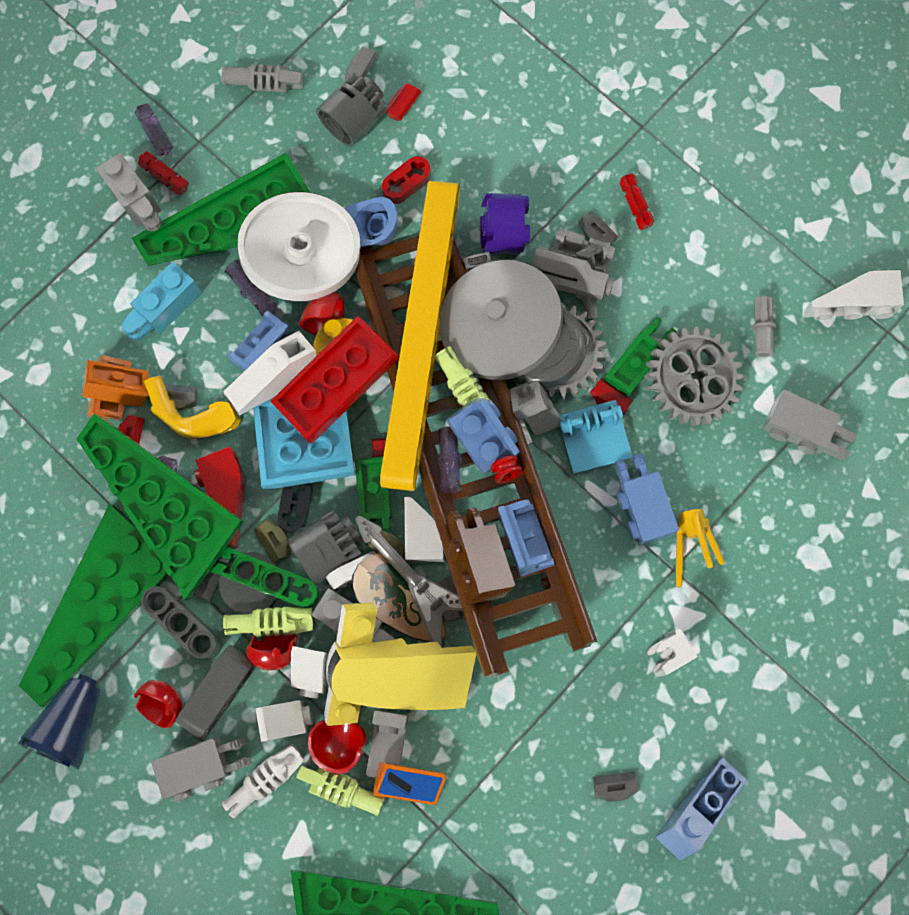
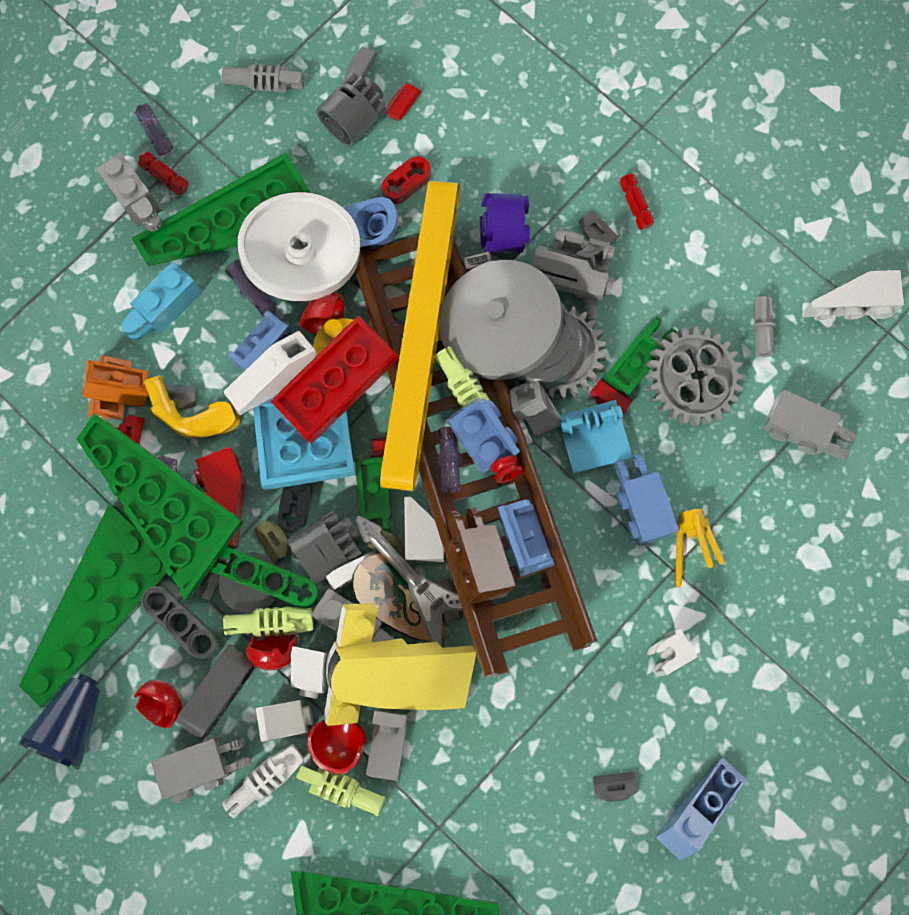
slope [373,761,446,805] -> none

